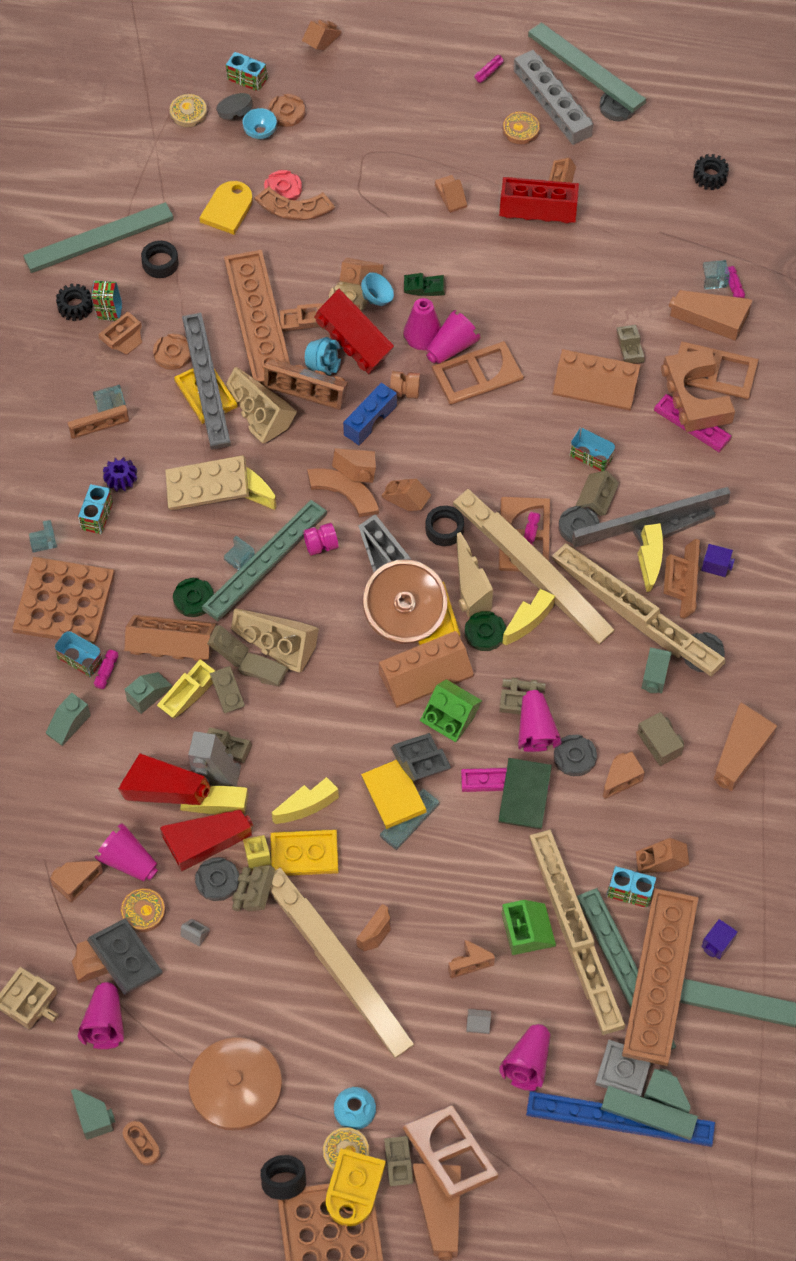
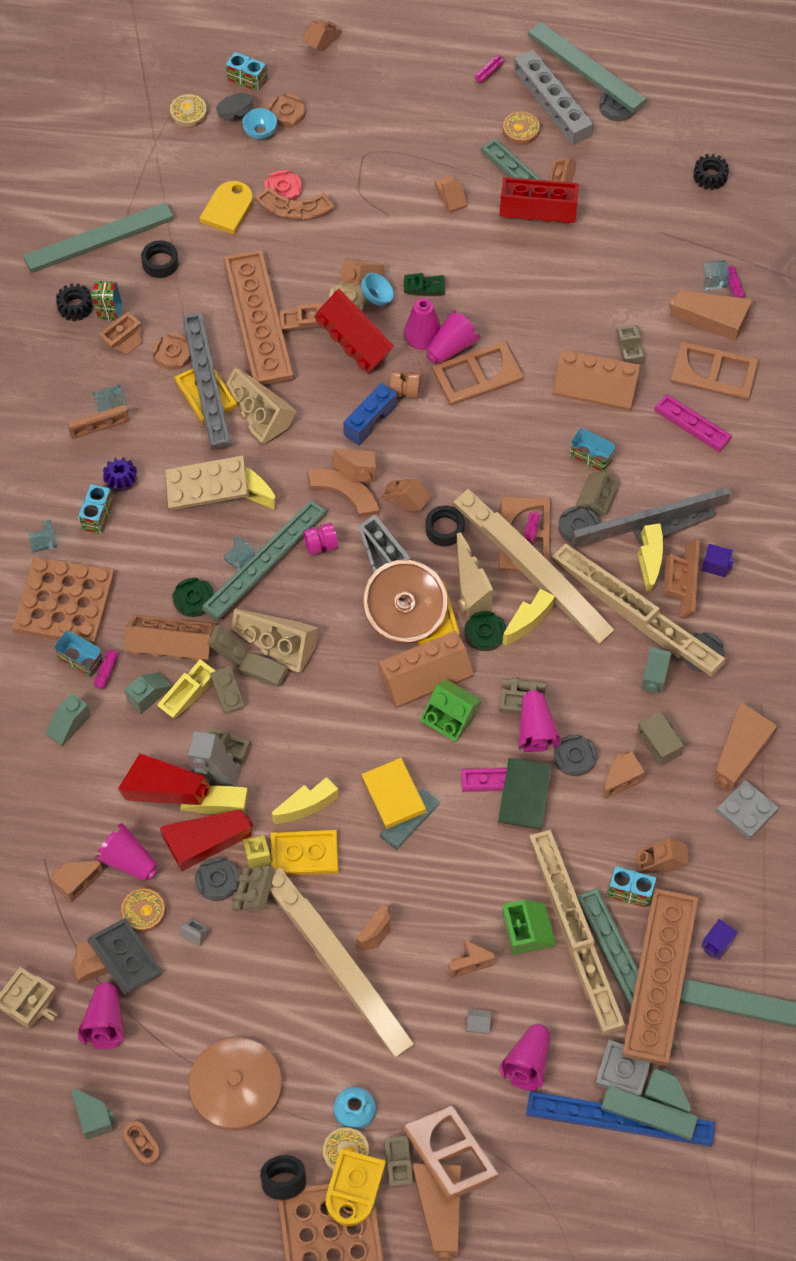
nougat slope [264,359,348,410] -> none
medium azure cone [305,337,341,376] -> none
dark grey slope [391,733,451,781] -> none
nougat arch [661,348,735,432] -> none
none -> sand green tile [481,138,541,180]
none -> light grey plate [716,780,779,840]

